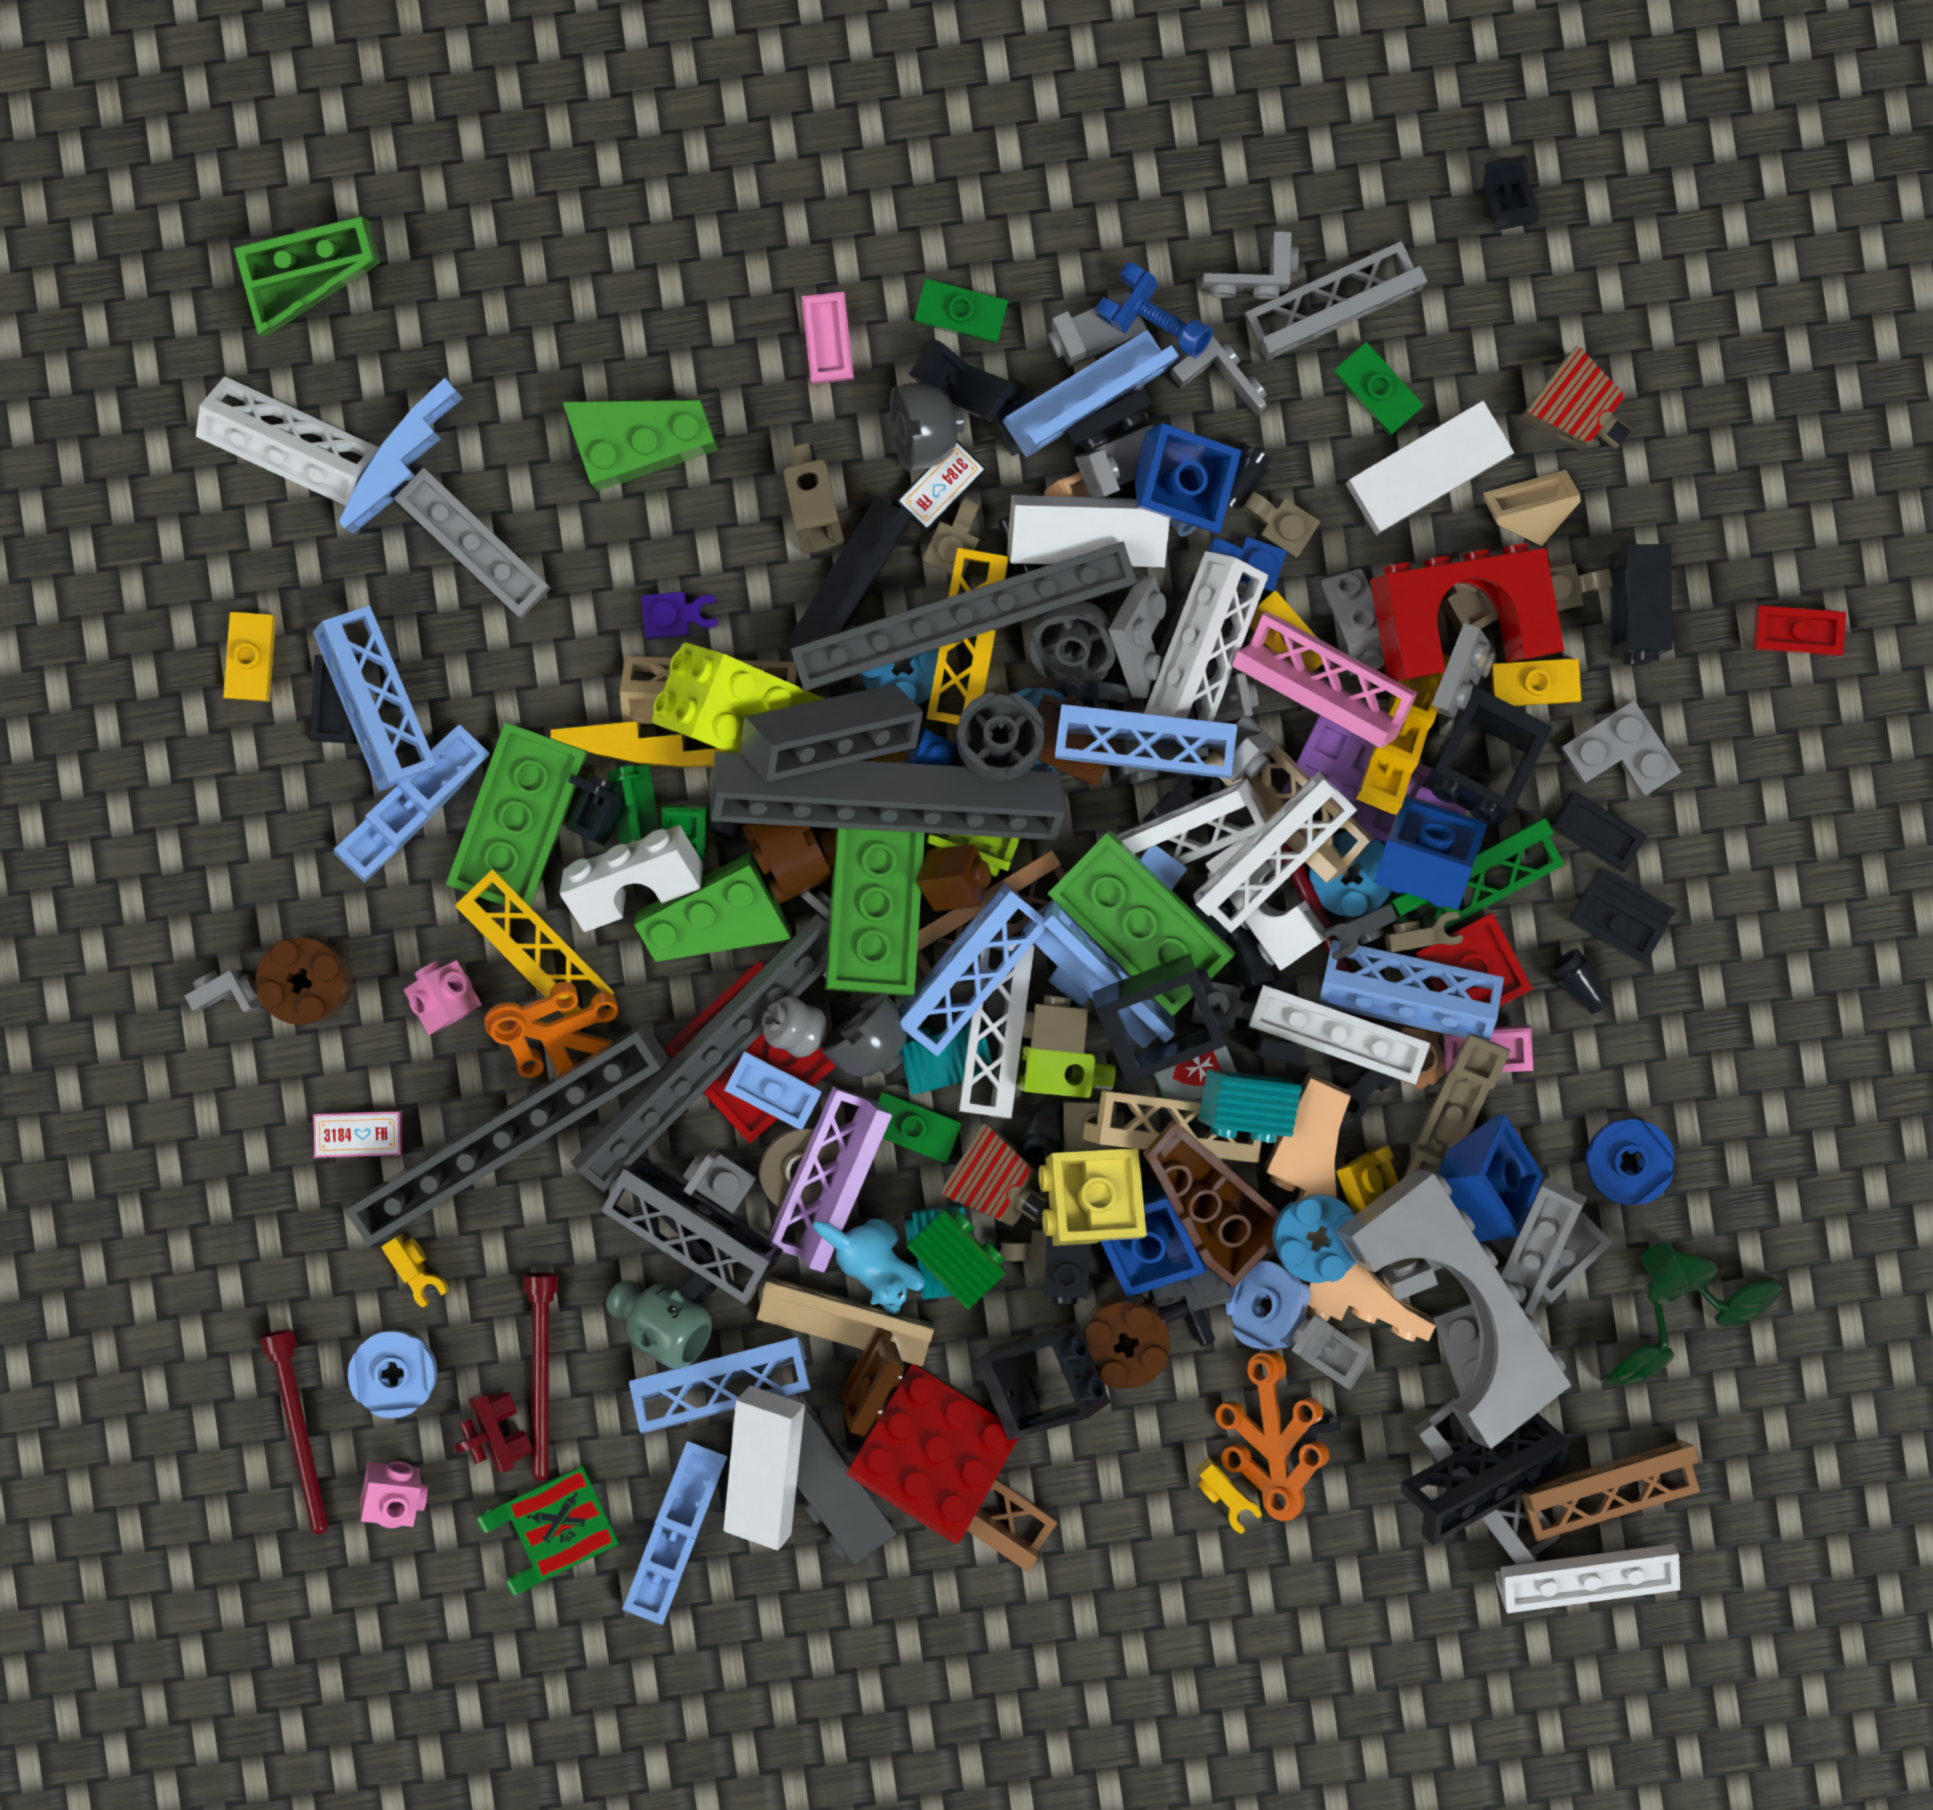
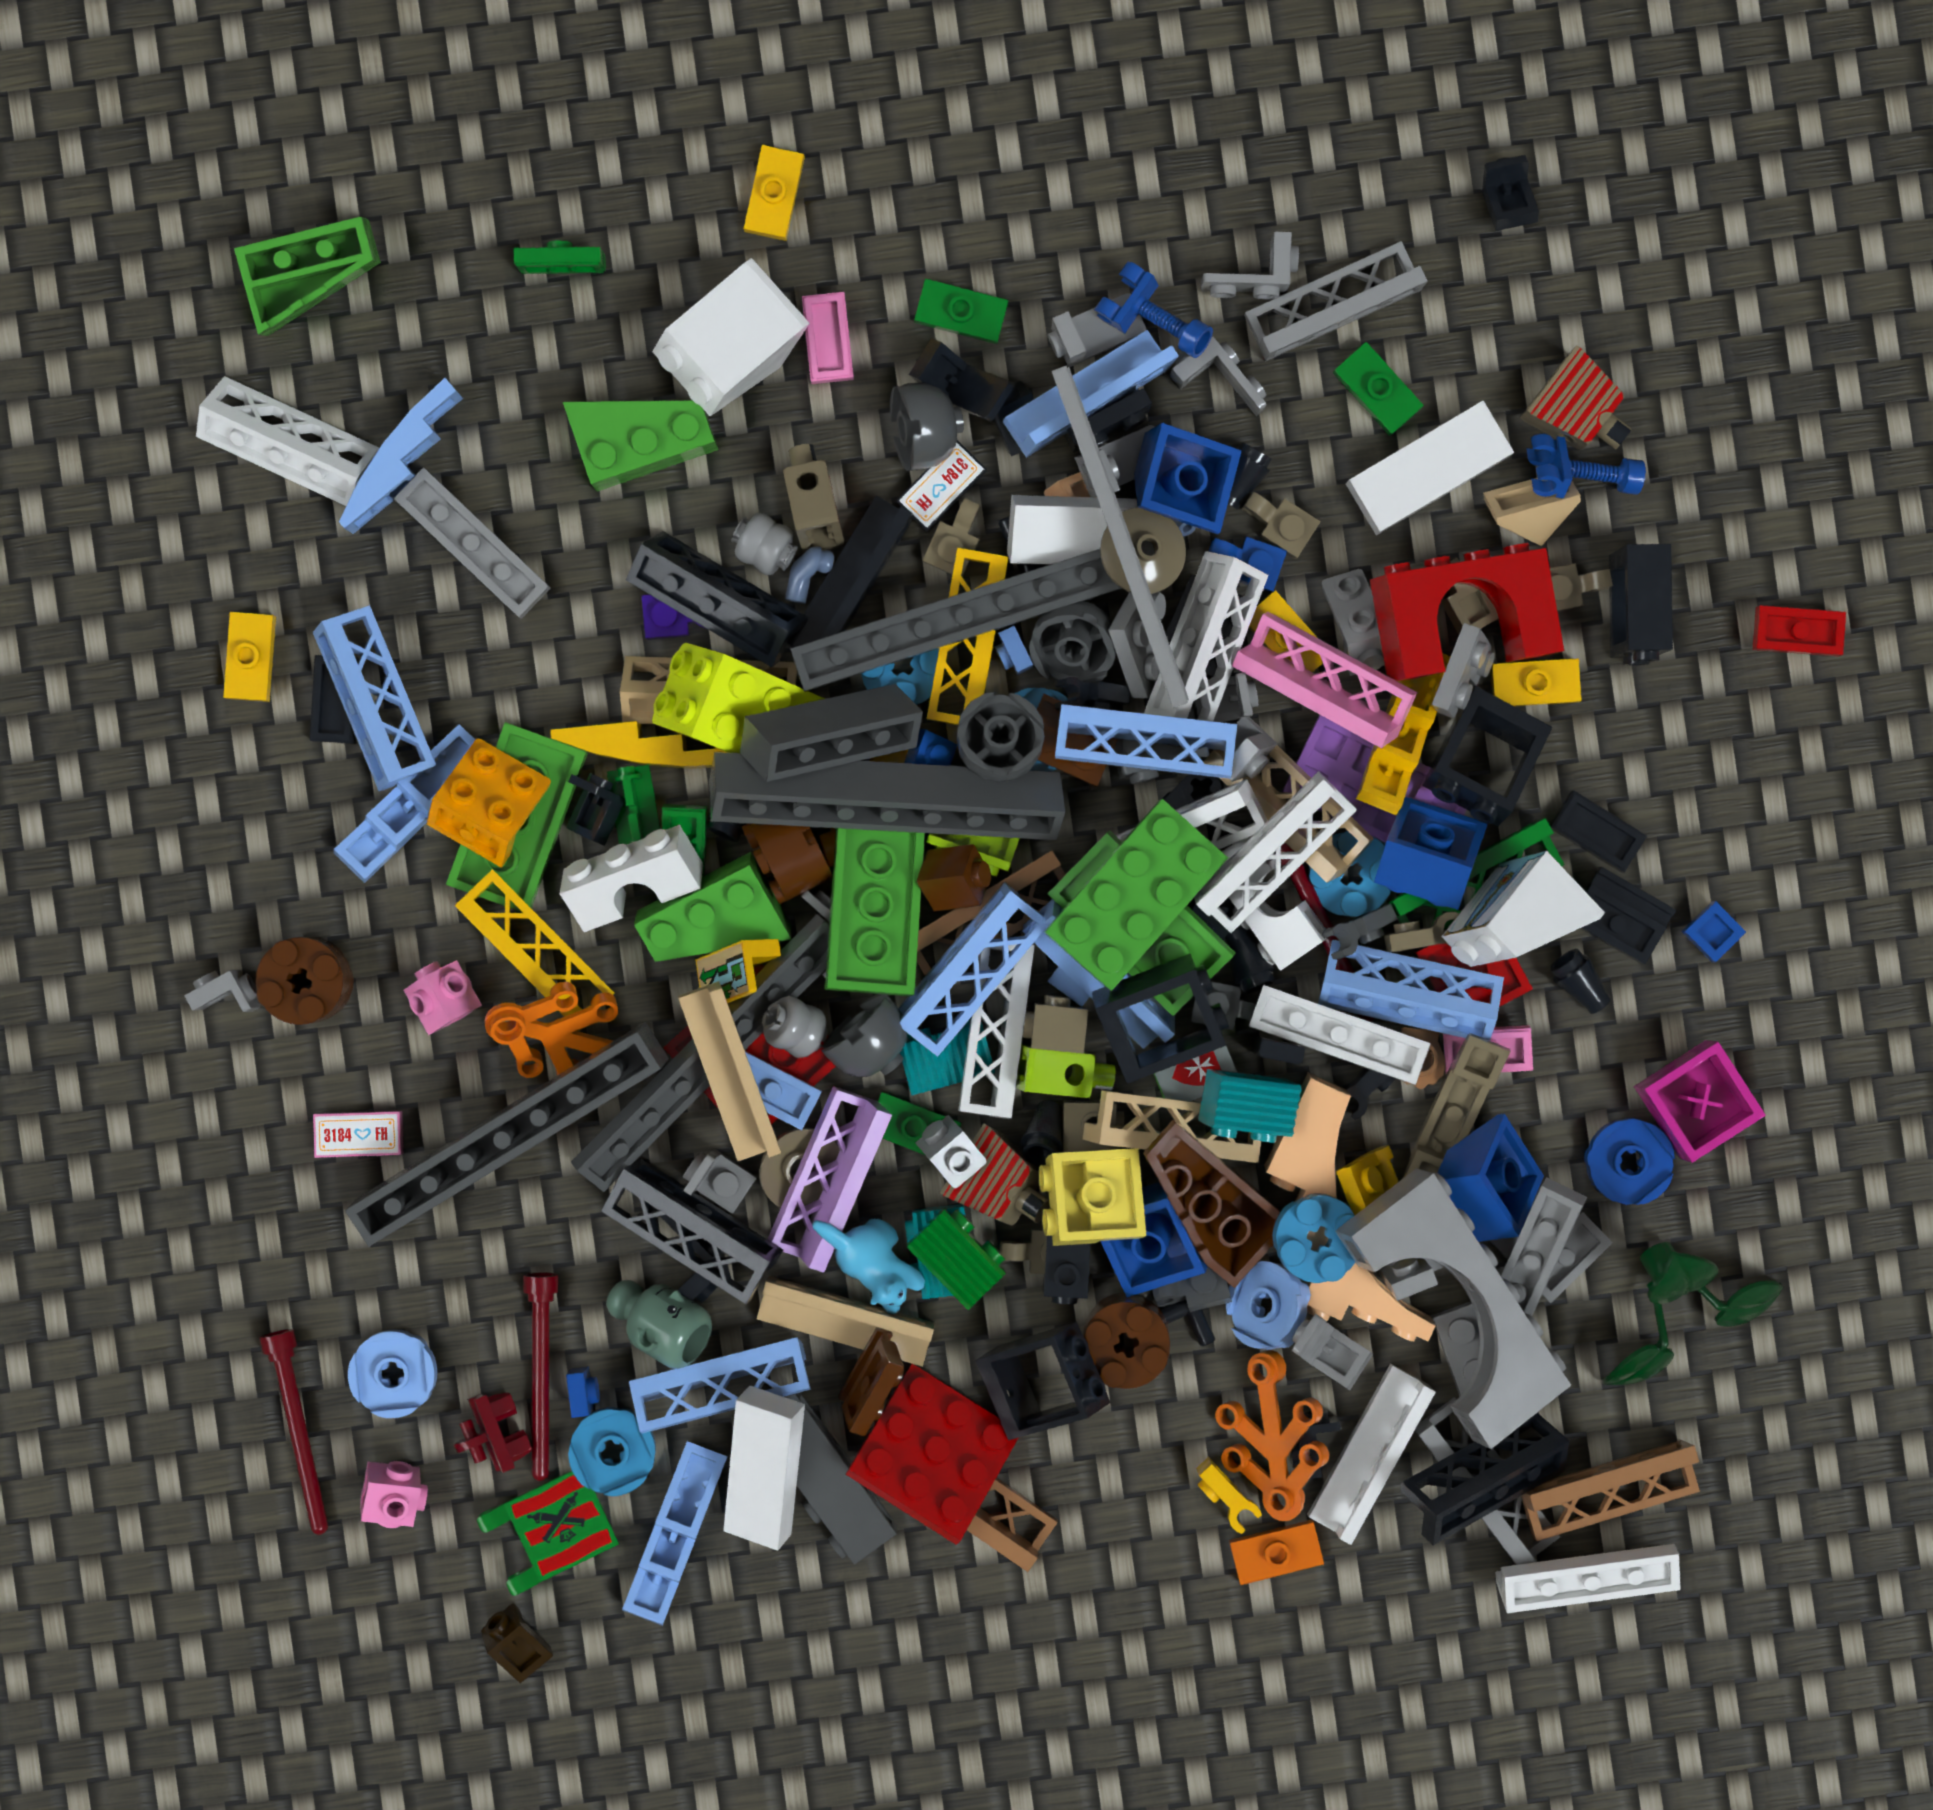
yellow plate [381,1233,449,1308] -> none
light grey plate [1559,700,1681,796] -> none
none -> light orange bracket [426,738,551,868]
none -> dark brown bracket [481,1603,553,1684]
none -> green plate [514,241,606,274]
none -> blue plate [566,1366,600,1418]
none -> dark azure plate [568,1407,656,1496]
none -> black fence [626,531,808,667]
none -> white slope [652,258,810,416]
none -> tan fence [678,981,781,1161]
none -> panel [695,939,781,1003]
none -> light grey piece [731,513,798,575]
none -> yellow plate [743,145,805,241]
none -> sand blue arm [785,546,834,604]
none -> light grey bracket [915,1115,987,1188]
none -> medium blue plate [995,626,1033,676]
none -> bright green plate [1044,799,1228,991]
none -> light grey tile [1052,366,1189,708]
none -> dark tan dish [1100,507,1186,594]
none -> orange plate [1229,1520,1324,1585]
none -> white fence [1307,1363,1436,1545]
none -> white slope [1441,851,1605,967]
none -> blue bar [1526,434,1646,498]
none -> dark pink brick [1633,1040,1766,1163]
none -> blue plate [1681,901,1746,962]

